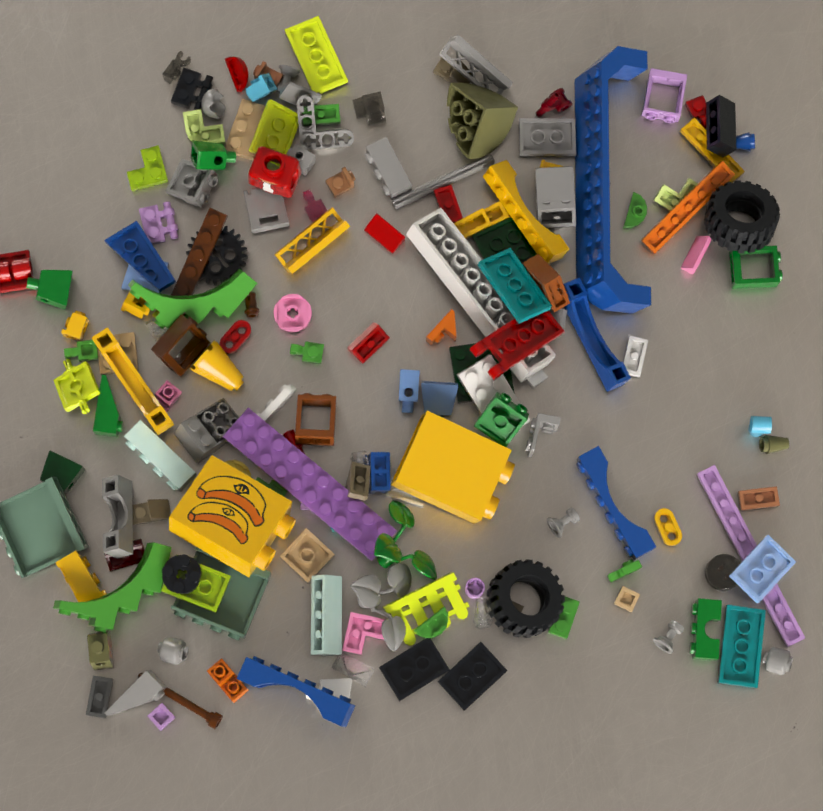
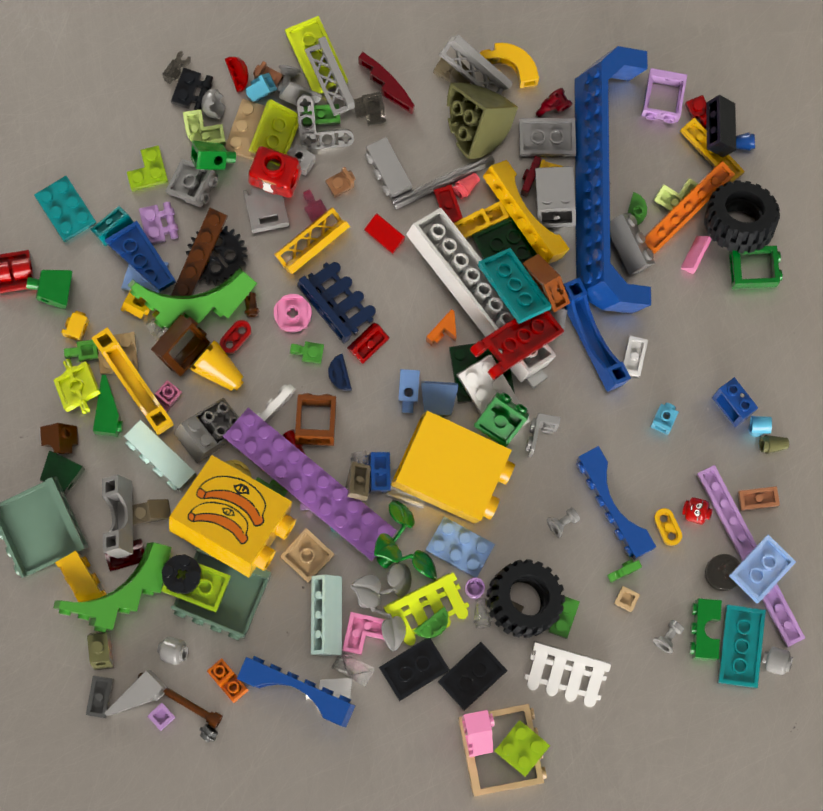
none -> teal plate [34,176,96,242]
none -> reddish brown brick [40,423,78,455]
none -> teal slope [90,206,133,246]
none -> dark grey plate [200,724,218,742]
none -> dark blue fence [297,262,376,344]
none -> light grey fence [305,36,355,116]
none -> dark blue plate [328,353,352,391]
none -> dark red slope [358,51,415,114]
none -> light blue plate [425,516,495,578]
none -> coral cone [453,172,480,199]
none -> tan window [458,704,547,797]
none -> bright pink wedge [462,710,495,757]
none -> yellow arch [480,43,539,88]
none -> lime plate [494,720,550,777]
none -> dark red plate [520,156,542,197]
none -> white fence [524,641,611,707]
none -> light grey brick [610,213,655,275]
none -> medium azure brick [650,403,679,435]
none -> red head [682,497,713,525]
none -> blue window [712,377,758,428]

